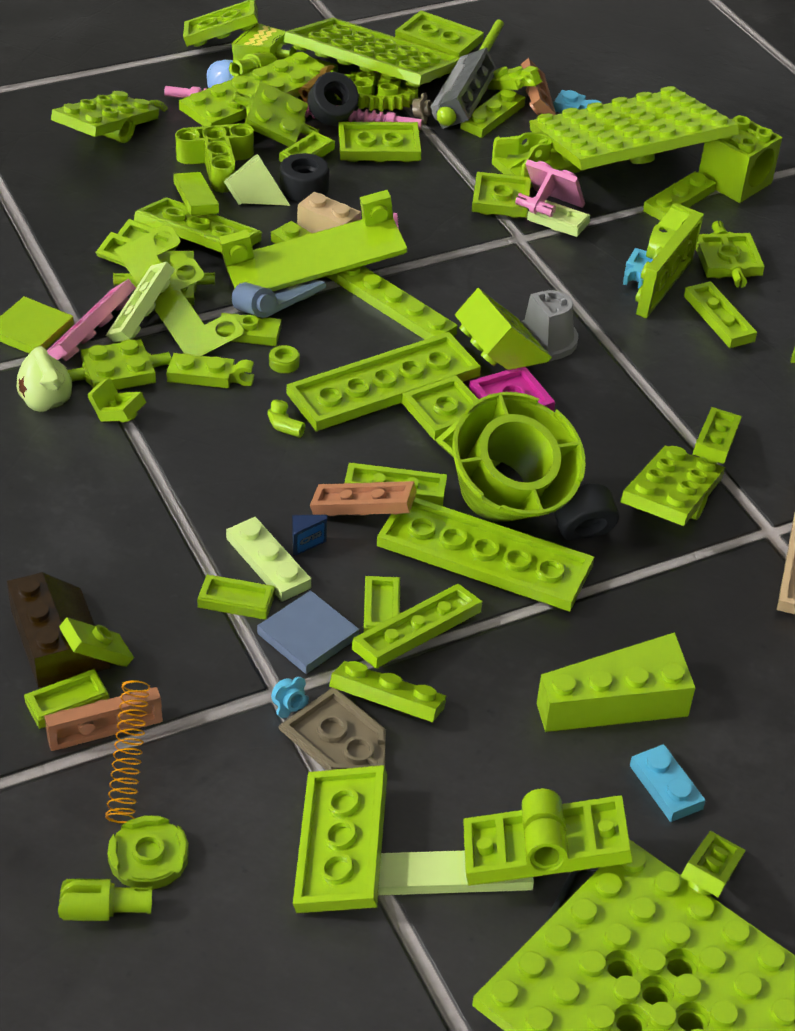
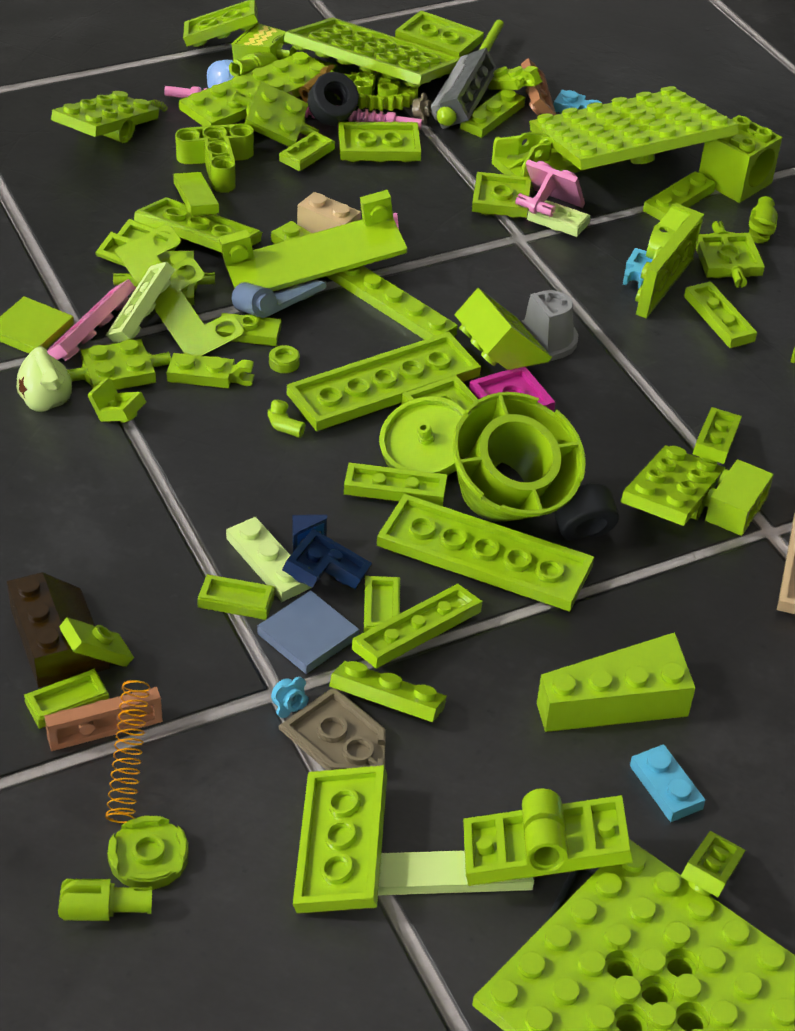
yellowish green slope [224,154,290,206] -> none
black tyre [280,153,329,202] -> none
nougat plate [310,481,417,516] -> none
none -> dark blue plate [282,529,372,589]
none -> lime piece [379,396,465,476]
none -> lime brick [704,459,774,536]
none -> lime arm [749,196,778,243]

